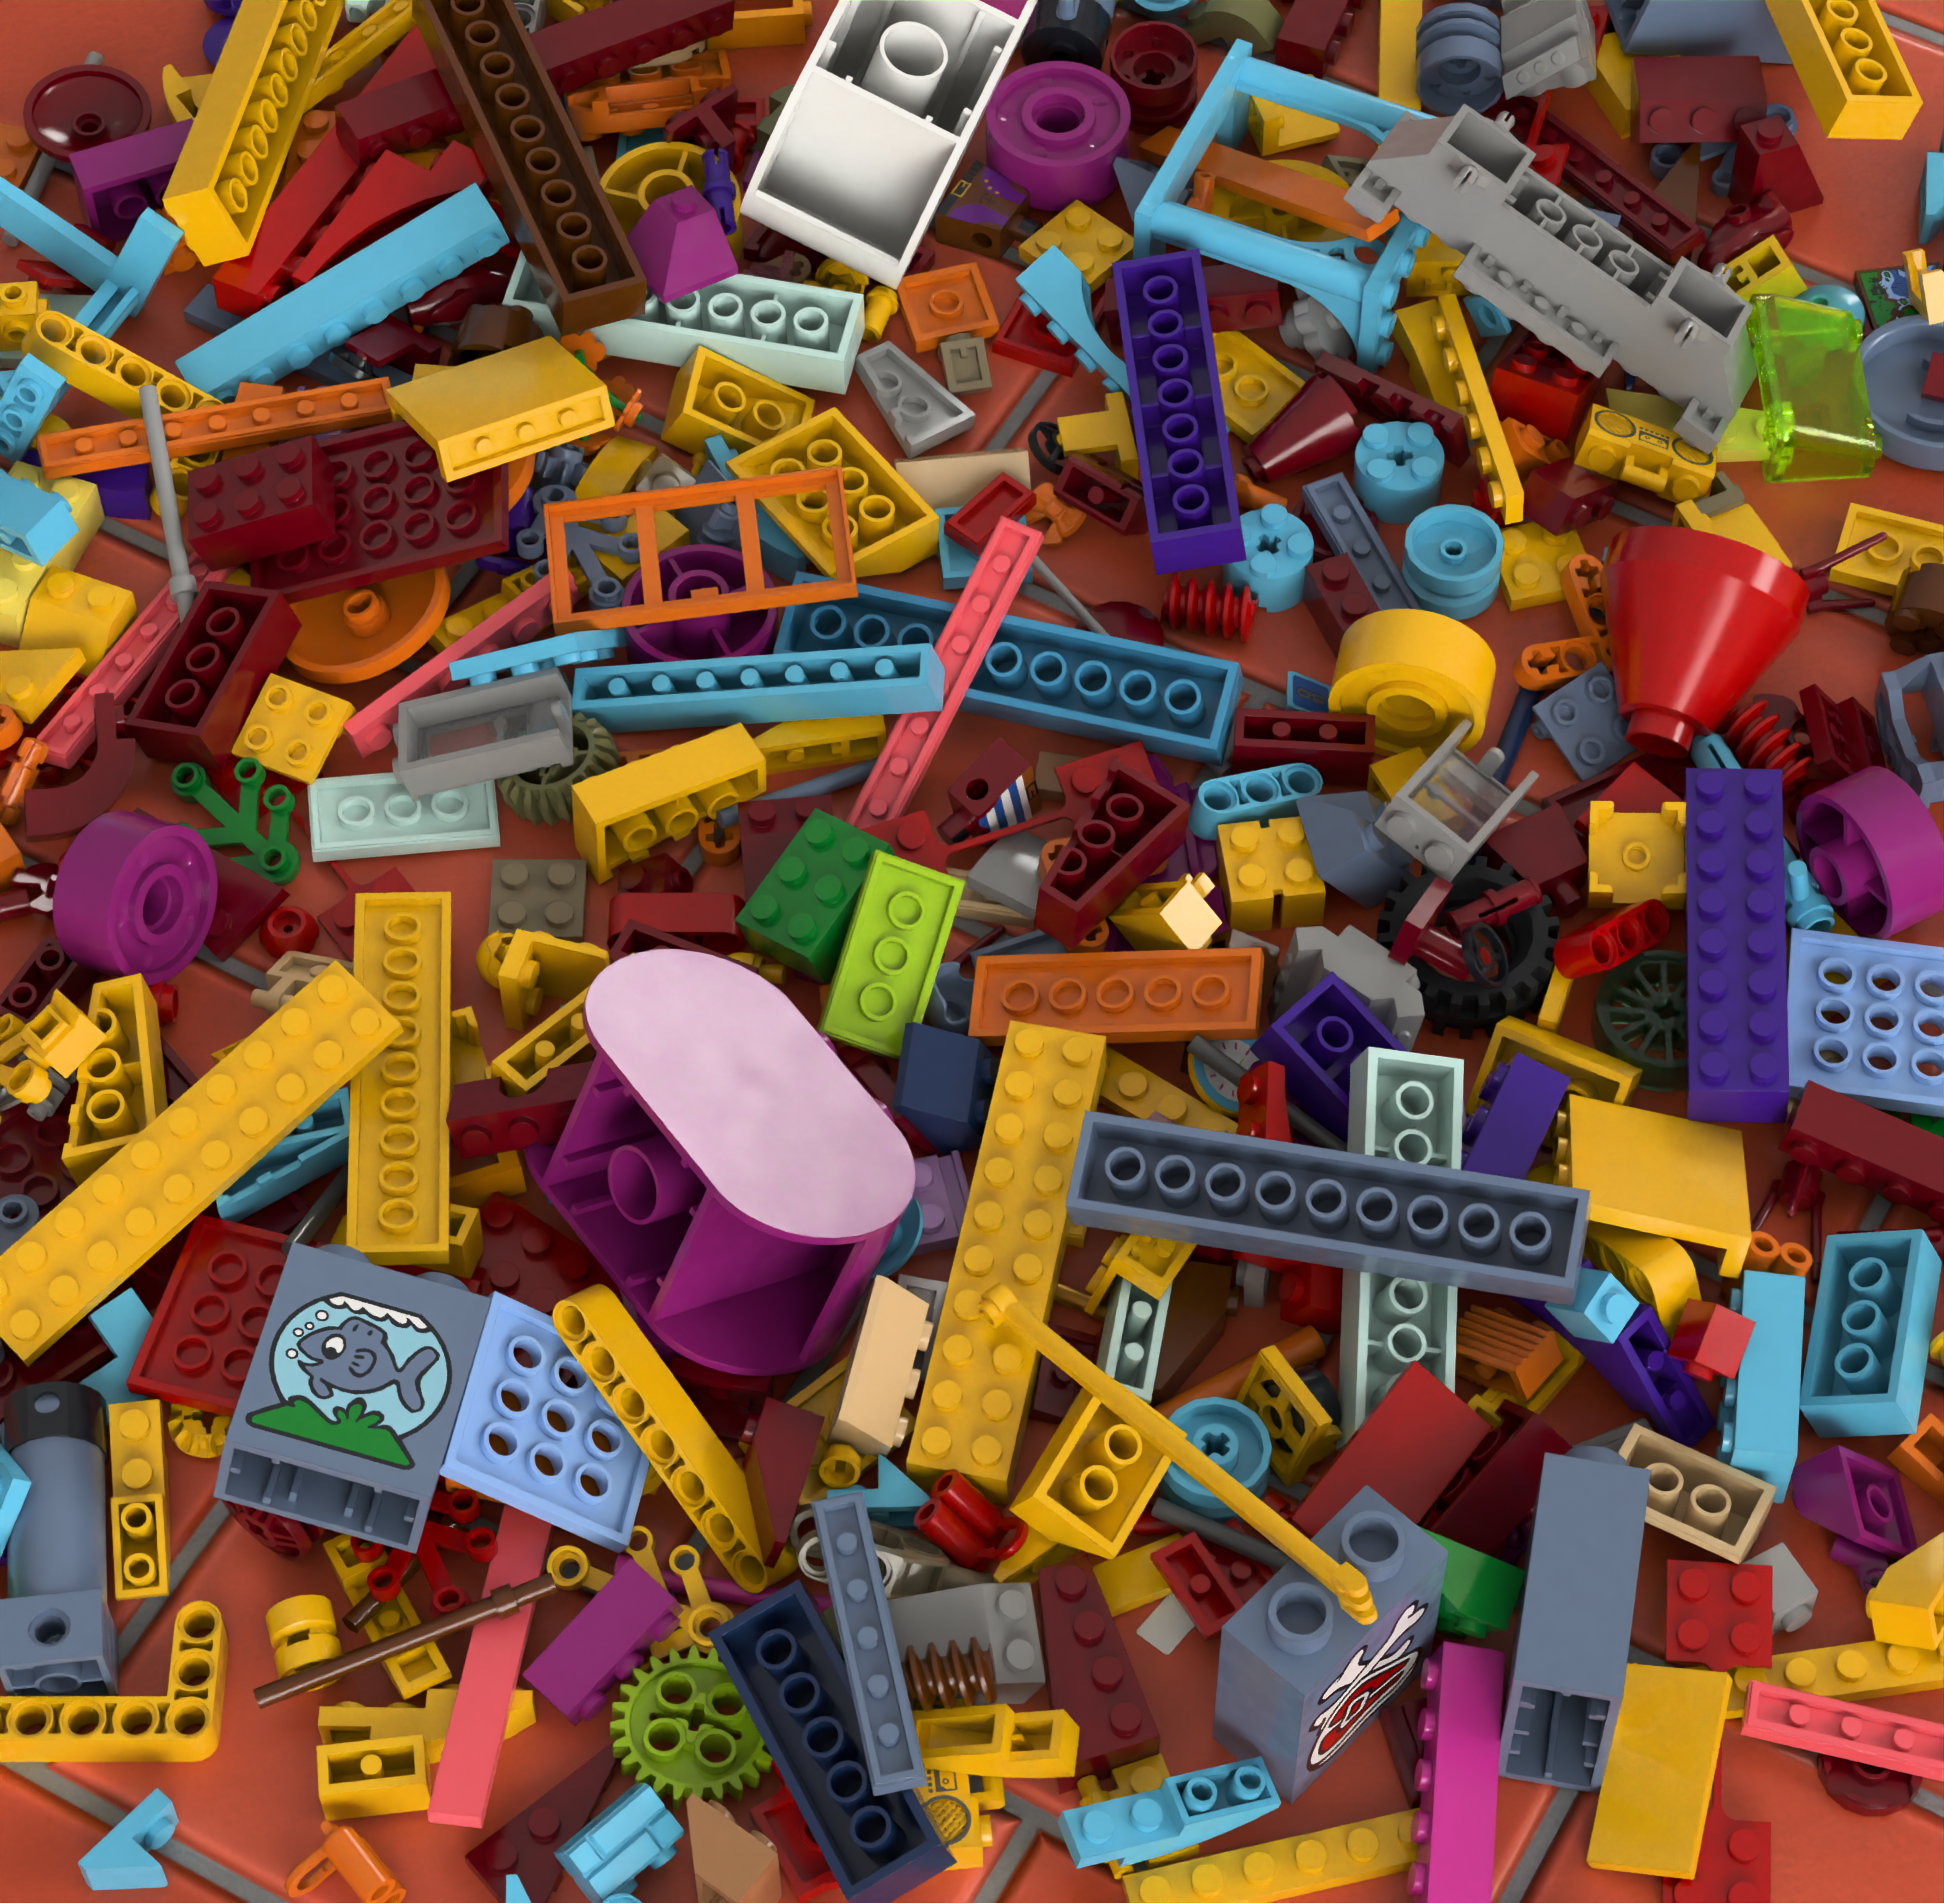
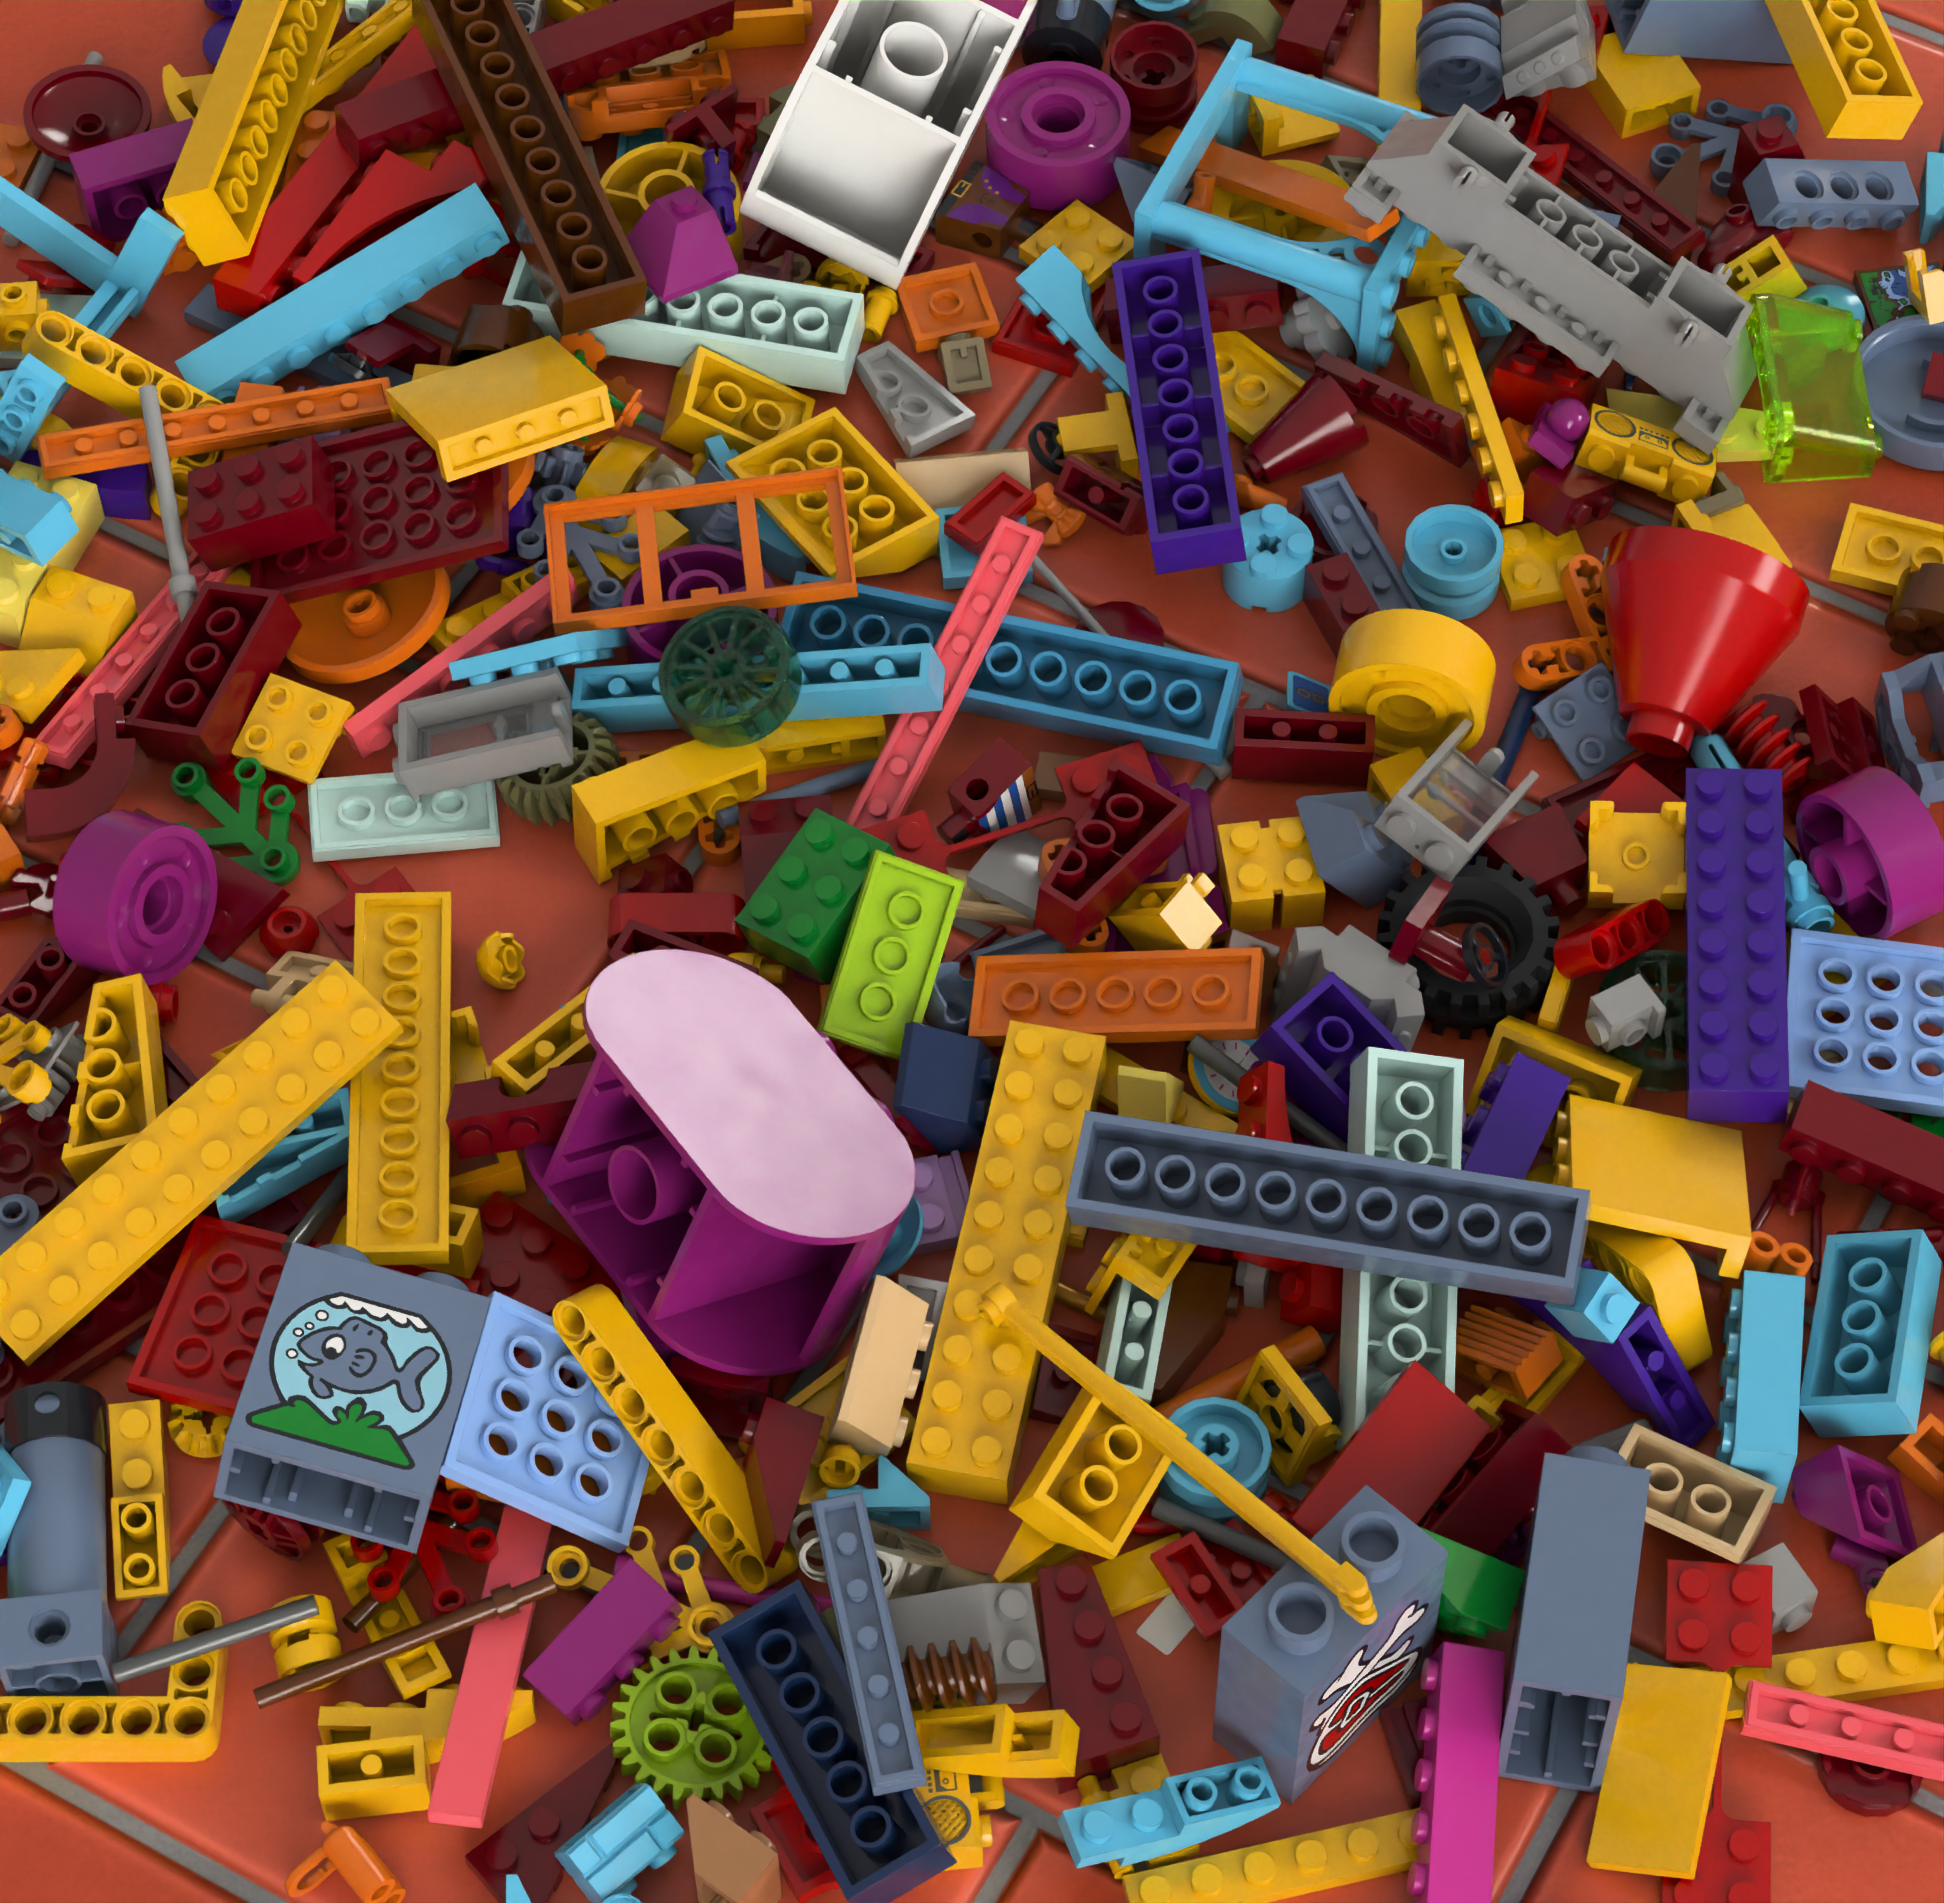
yellow window [19,989,108,1079] -> none
medium azure slope [77,1788,179,1890] -> none
medium azure tile [78,1287,153,1426] -> none
dark red animal [404,265,511,333] -> none
dark tan plate [488,859,588,943] -> none
yellow bracket [498,929,610,1032] -> none
red piece [913,1469,1029,1573] -> none
red piece [1160,572,1259,644] -> none
medium azure beam [1188,763,1323,840] -> none
medium azure brick [1352,421,1444,524] -> none
dark red pin [1444,876,1543,940] -> none
dark red slope [1630,56,1767,143] -> none
brick [1666,1298,1756,1383] -> none
dark red plant [1795,532,1888,615] -> none
none -> dark grey bar [111,1595,320,1683]
none -> clear green piece [658,606,802,748]
none -> light yellow slope [1117,1065,1185,1124]
none -> magenta tile [1528,398,1590,470]
none -> light grey brick [1585,974,1666,1052]
none -> sand blue brick [1742,158,1920,231]

